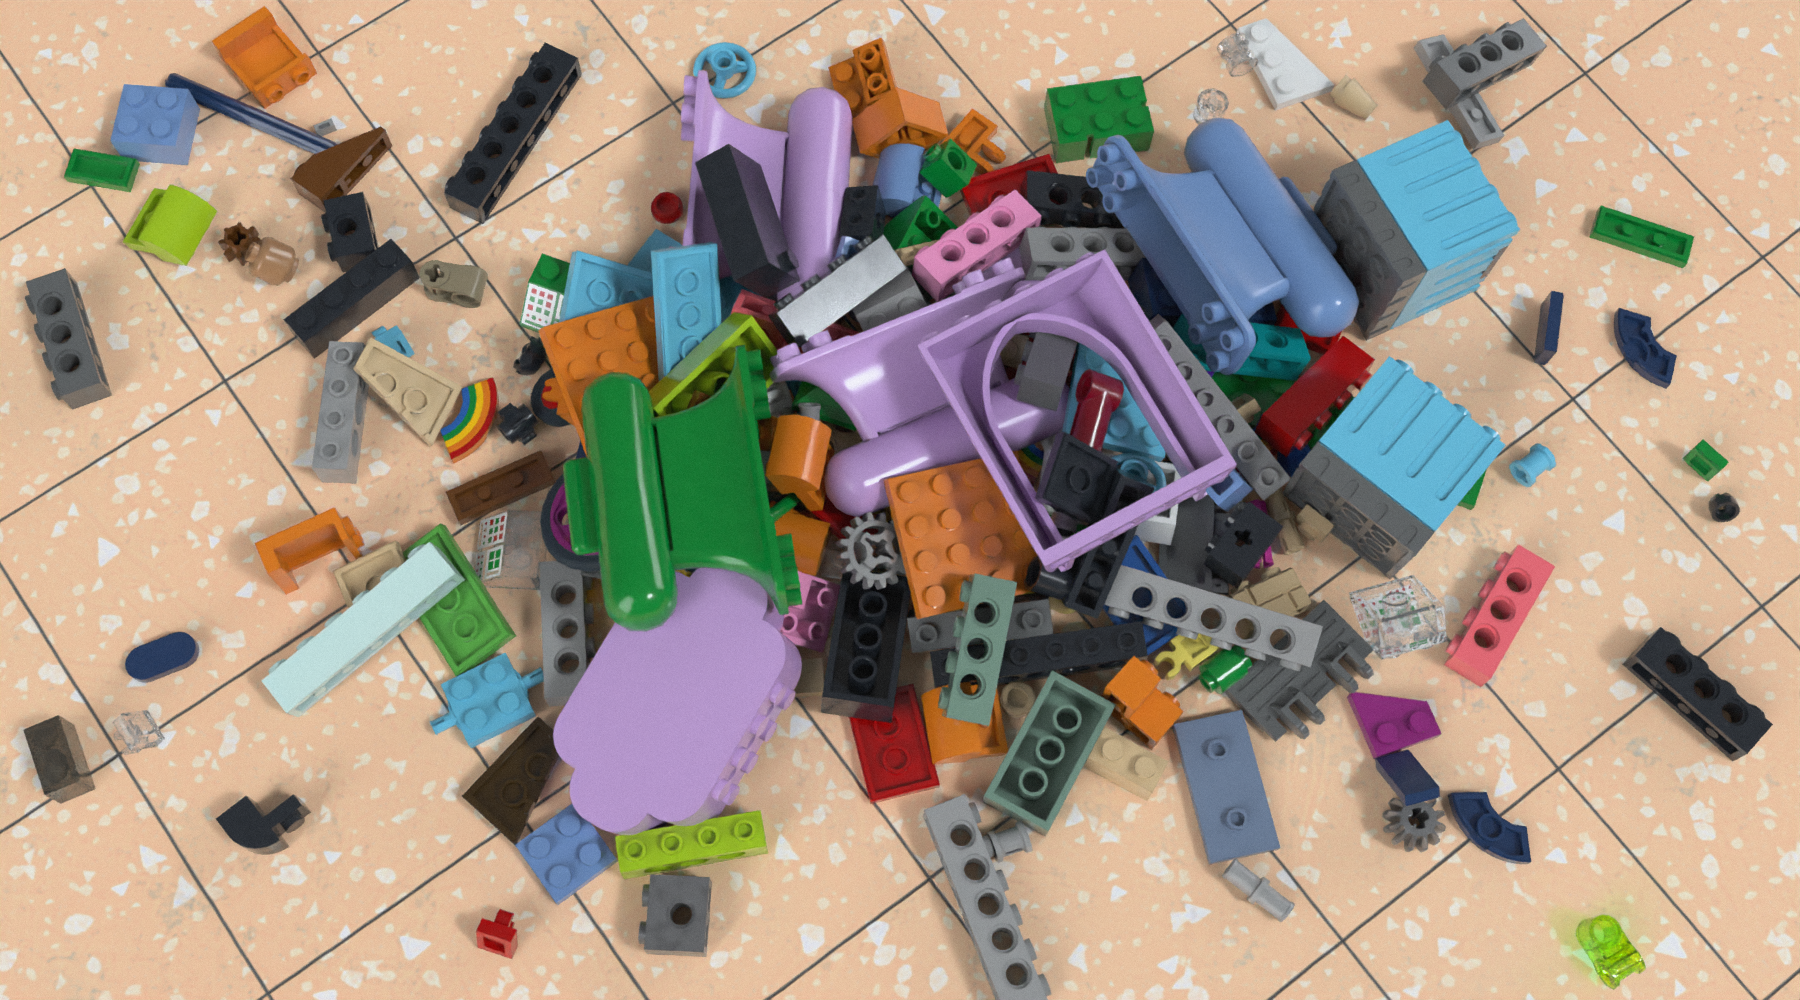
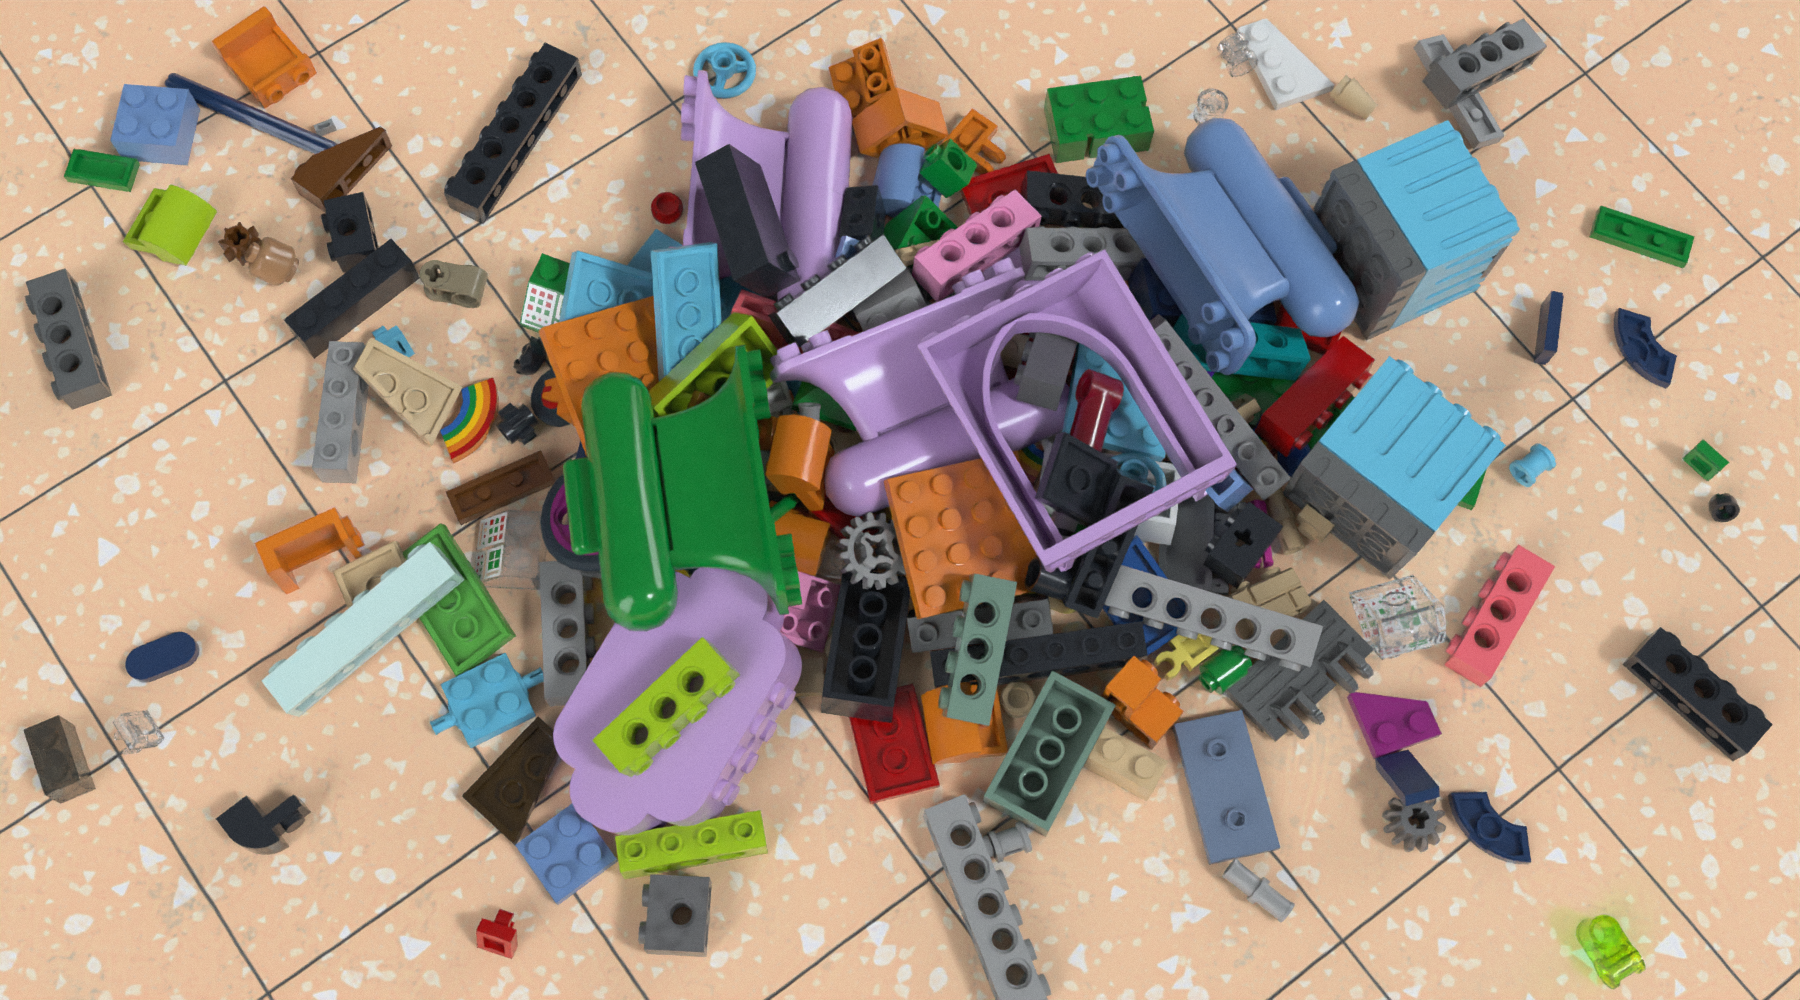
none -> lime brick [592,637,740,777]

